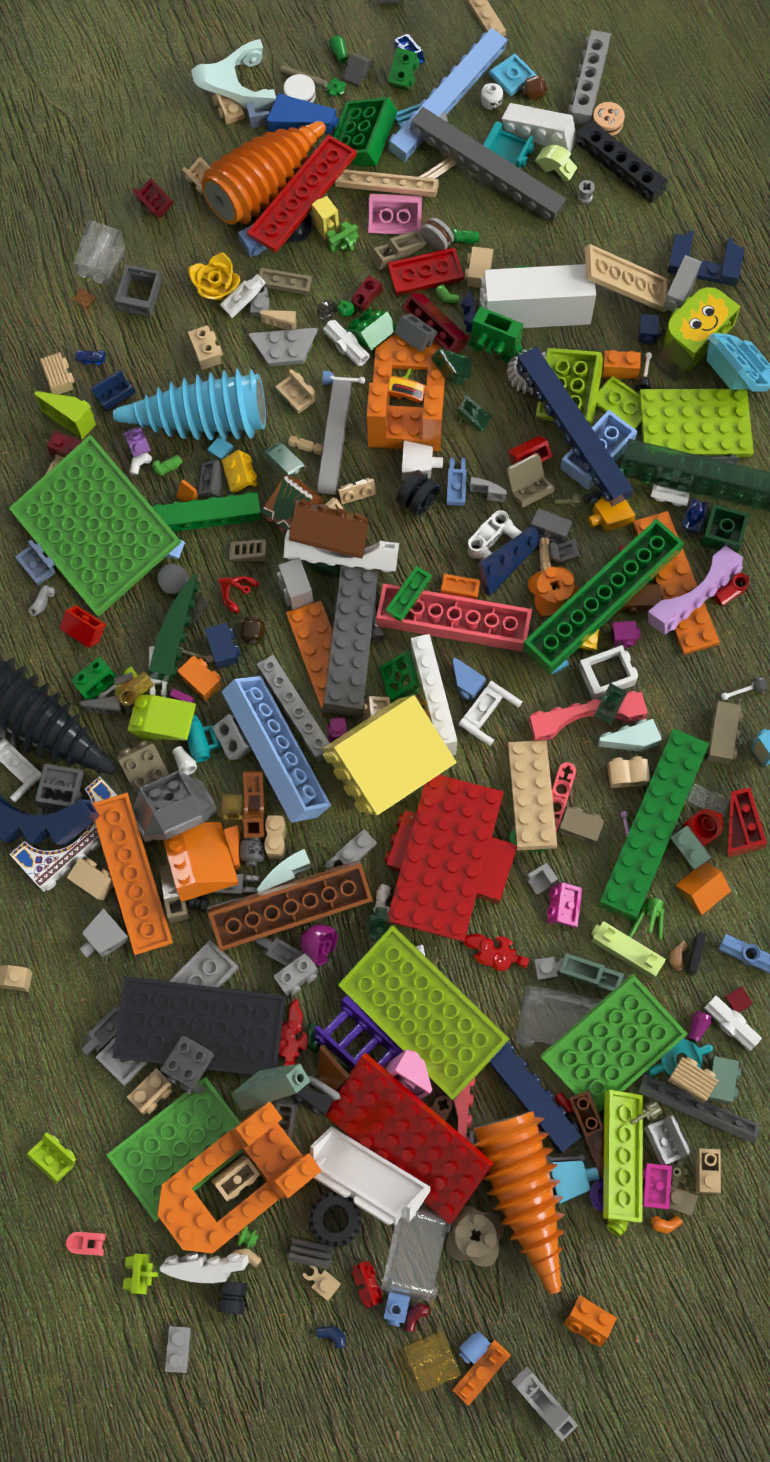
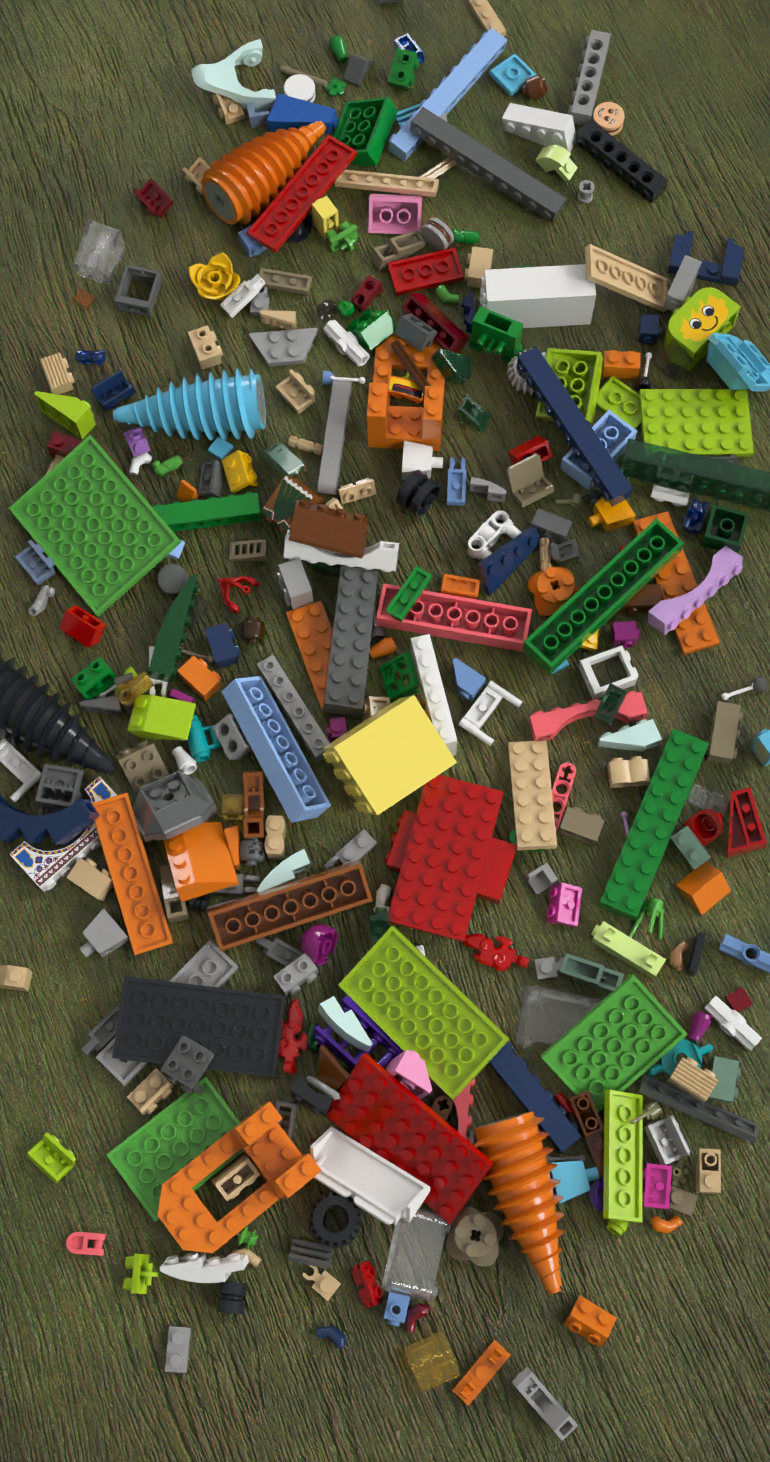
sand green slope [231,1063,310,1111] -> none
medium blue brick [459,1331,491,1364] -> none
white head [481,83,503,110] -> none
teal panel [483,121,535,169] -> none
red piece [713,573,749,607] -> none
none -> light aqua slope [318,996,373,1052]
none -> orange cone [369,637,397,659]
none -> reddish brown axle [391,340,431,395]

